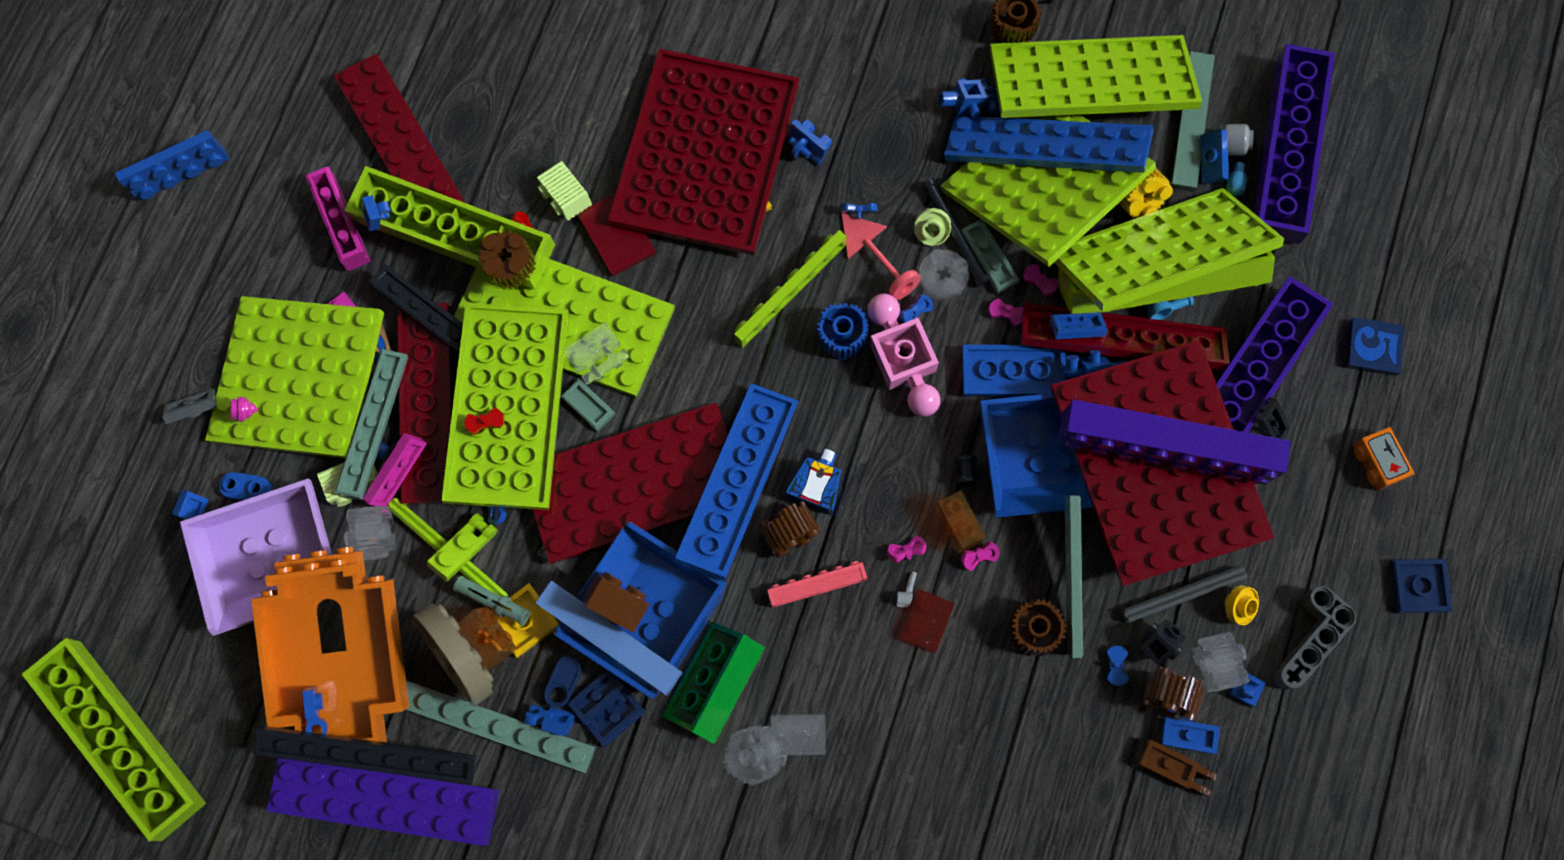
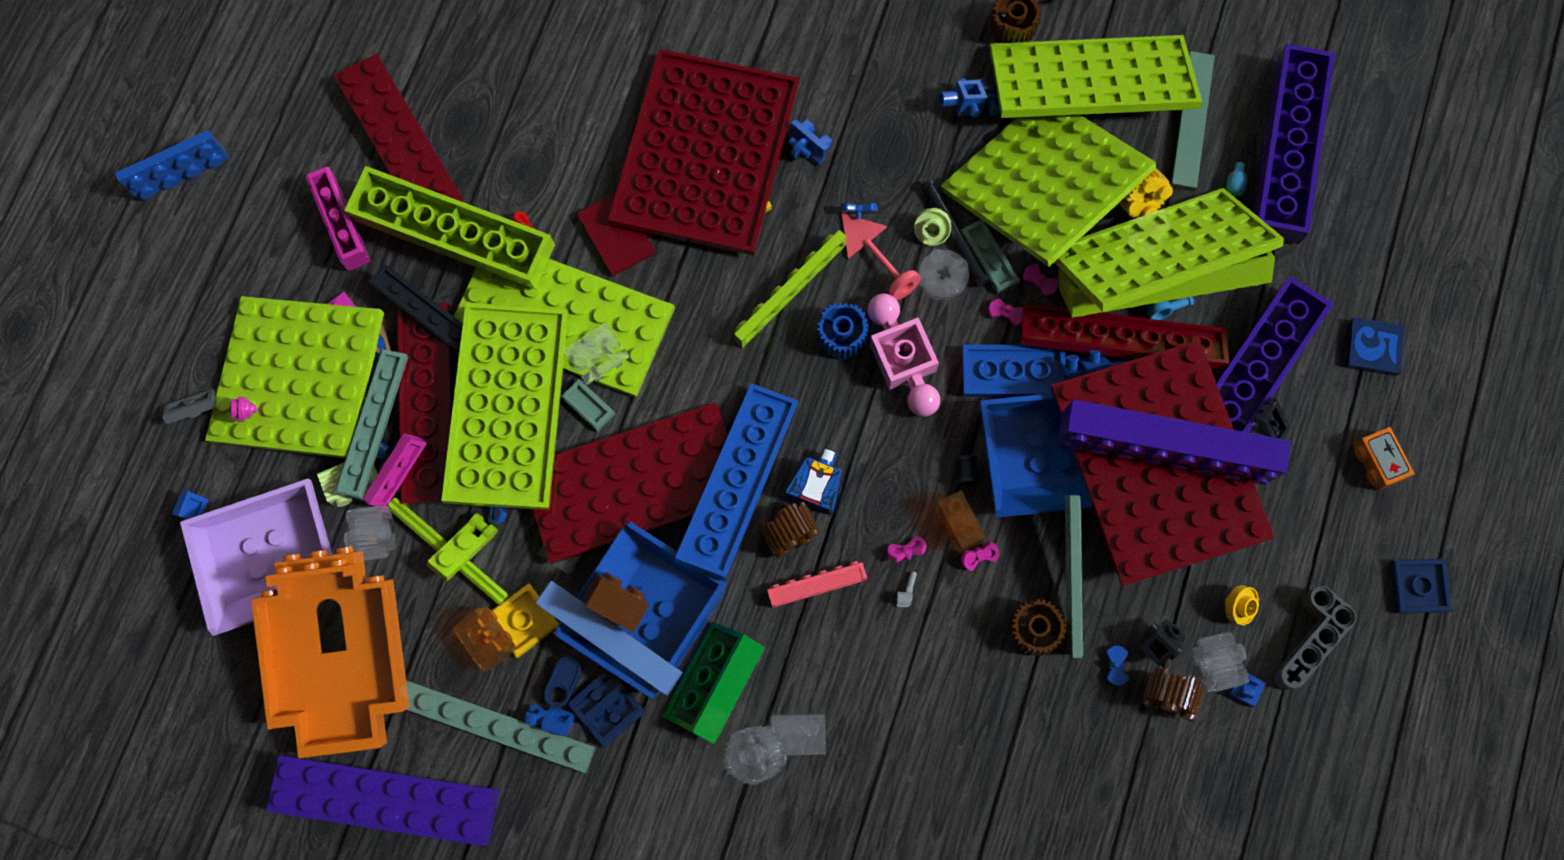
lime brick [22,638,206,841] -> none
blue plate [219,472,273,501] -> none
black tile [253,725,477,785] -> none
blue plate [302,686,328,734] -> none
blue tile [361,195,391,231] -> none
dark tan piece [413,603,494,707] -> none
sand green pin [453,576,530,626] -> none
red piece [465,407,505,435] -> none
reddish brown brick [478,230,536,290] -> none
yellowish green brick [537,161,592,220] -> none
blue piece [900,294,933,324] -> none
clear red plate [900,589,955,653] -> none
blue plate [944,116,1153,173] -> none
blue plate [1049,312,1108,339] -> none
dark grey axle [1122,565,1247,623] -> none
reddish brown hinge [1137,739,1218,797] -> none
blue plate [1160,717,1220,755] -> none
blue plate [1201,129,1229,184] -> none
light grey head [1223,124,1254,157] -> none

